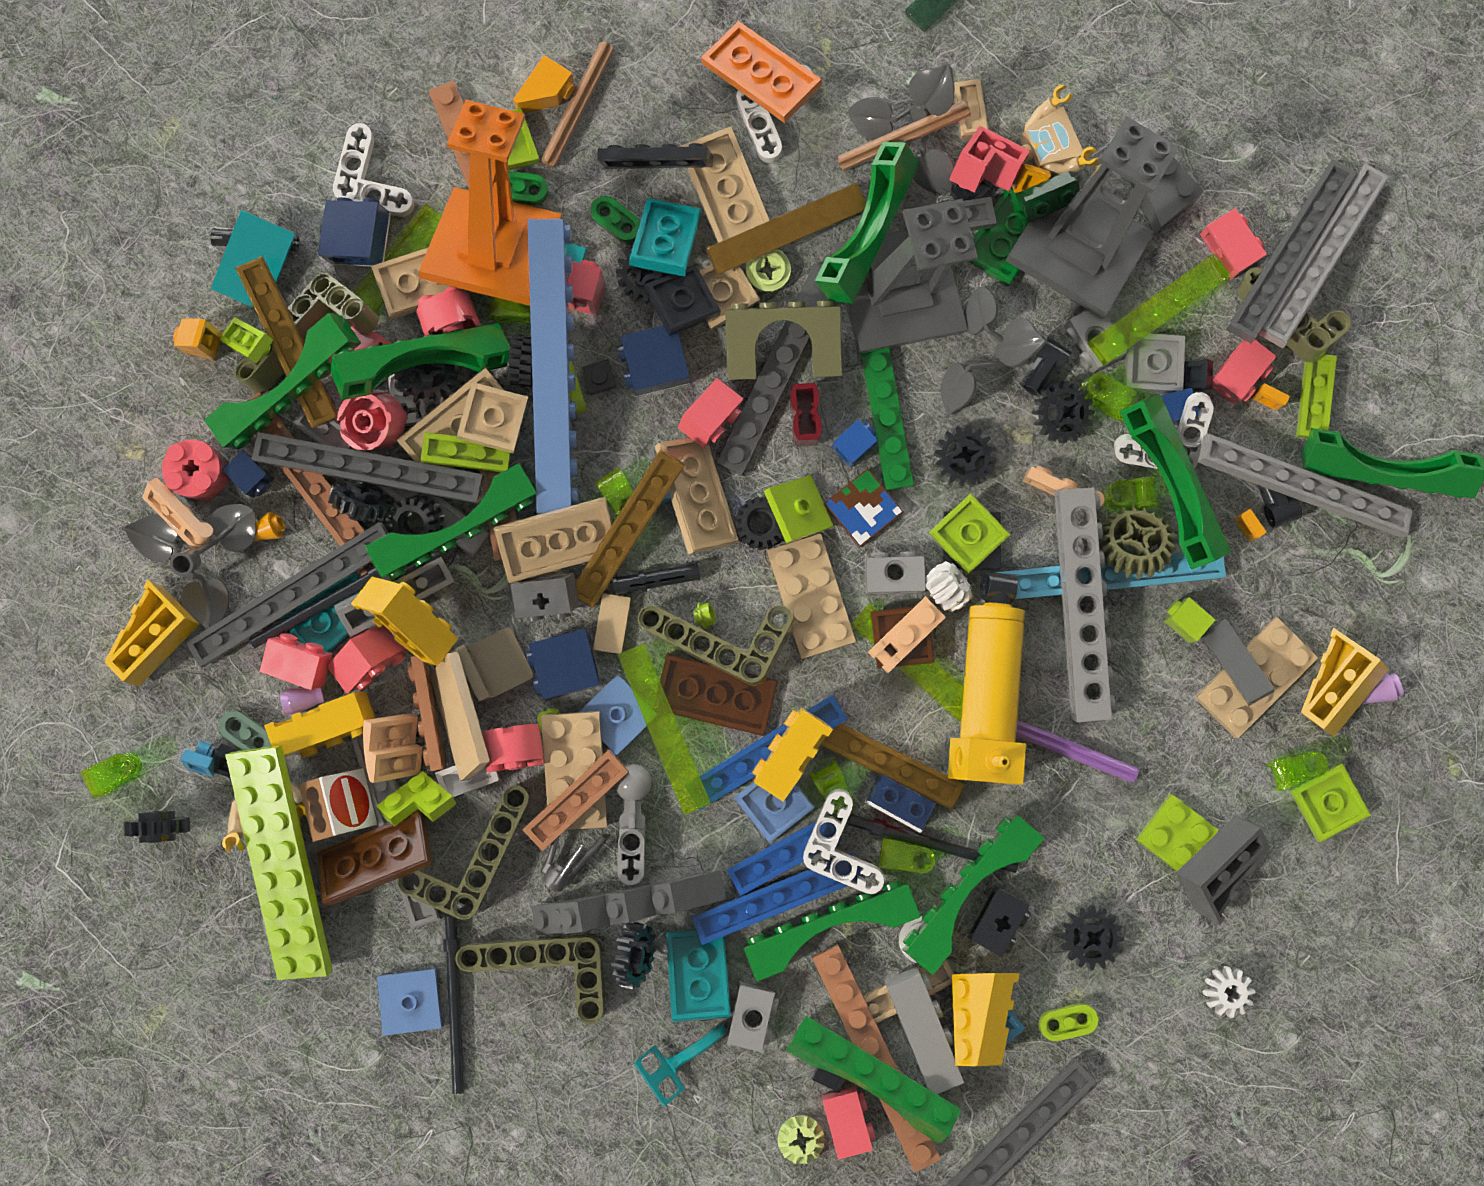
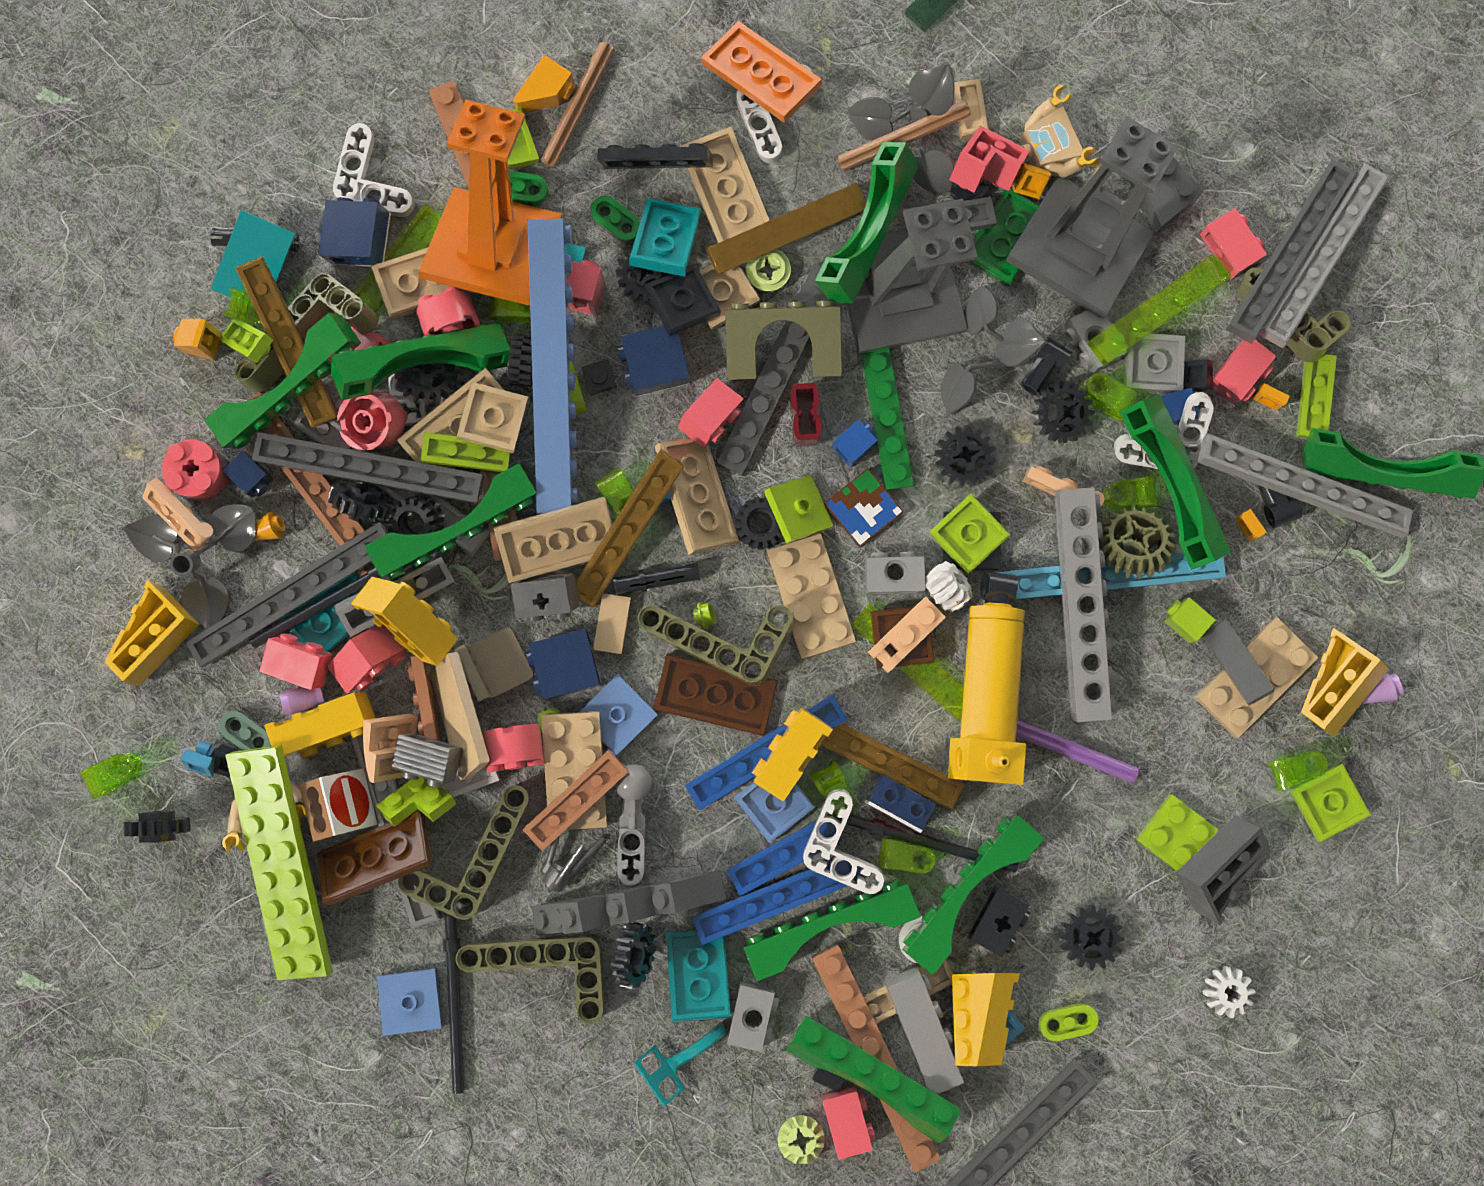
clear neon green tile [618,644,711,815] -> none
dark green bracket [1015,172,1080,222] -> none
none -> clear neon green piece [223,287,263,327]
none -> flat silver brick [392,733,462,787]

